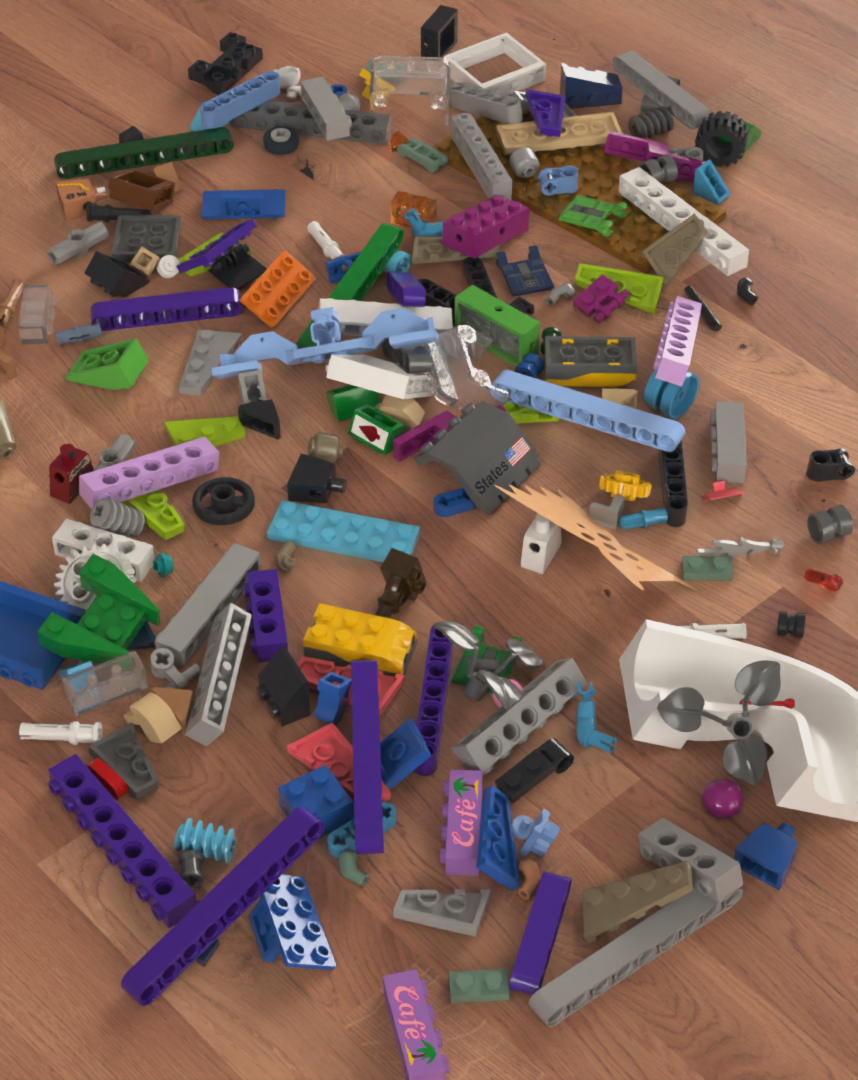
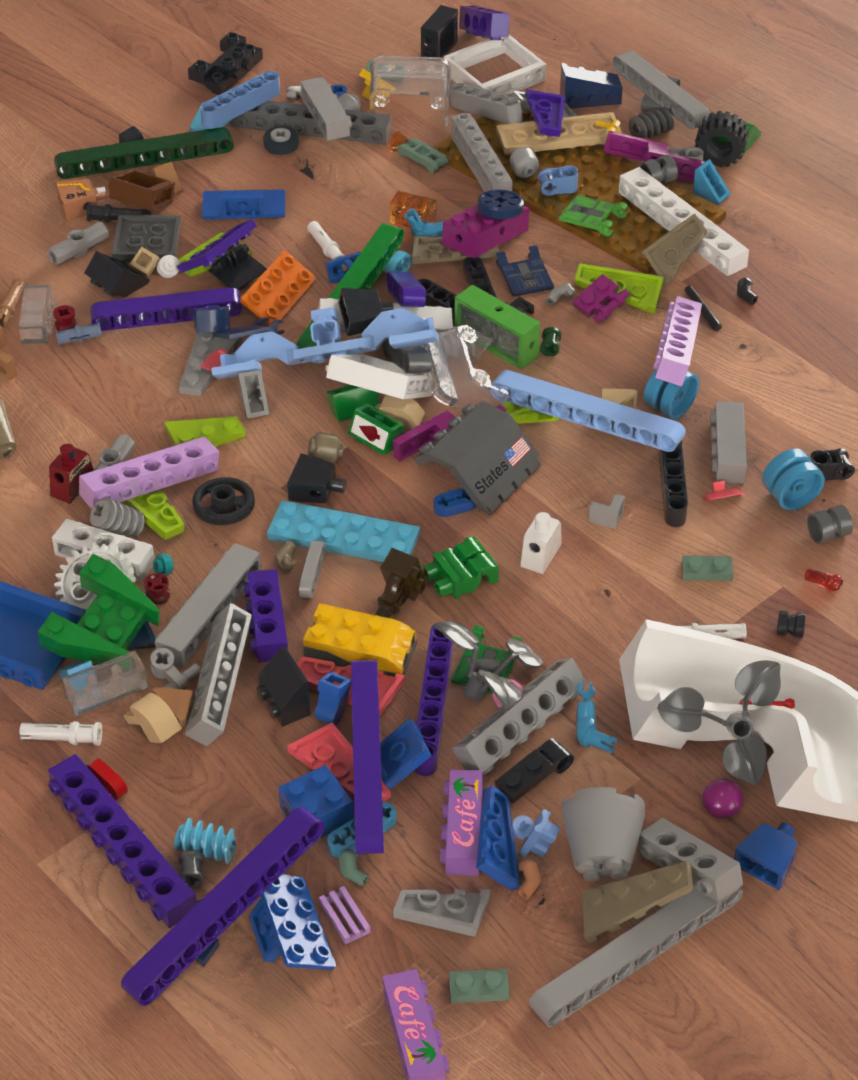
bright green slope [65,338,149,390] -> none
dark grey wing [89,723,158,800] -> none
black slope [238,399,281,440] -> none
white hair [274,66,301,89] -> none
light nougat piece [494,485,696,591] -> none
dark purple beam [509,872,572,995] -> none
blue wheel [514,353,545,378] -> none
dark grey piece [544,336,637,387] -> none
yellow gear [599,470,652,501] -> none
dark azure axle [619,507,668,530] -> none
light grey piece [696,537,784,558] -> none
none -> dark red wheel [53,305,77,331]
none -> dark red wheel [144,573,170,605]
none -> dark blue brick [193,304,230,333]
none -> coral piece [199,348,228,372]
none -> dark blue flag [212,317,285,339]
none -> light grey beam [299,540,325,599]
none -> lavender tile [319,886,371,944]
none -> black torso [338,288,394,336]
none -> green hips [423,536,499,599]
none -> dark purple brick [459,6,509,40]
none -> dark blue wheel [477,189,524,220]
none -> light grey cone [561,787,645,881]
none -> yellow hand [595,120,621,133]
none -> dark azure wheel [762,449,825,510]

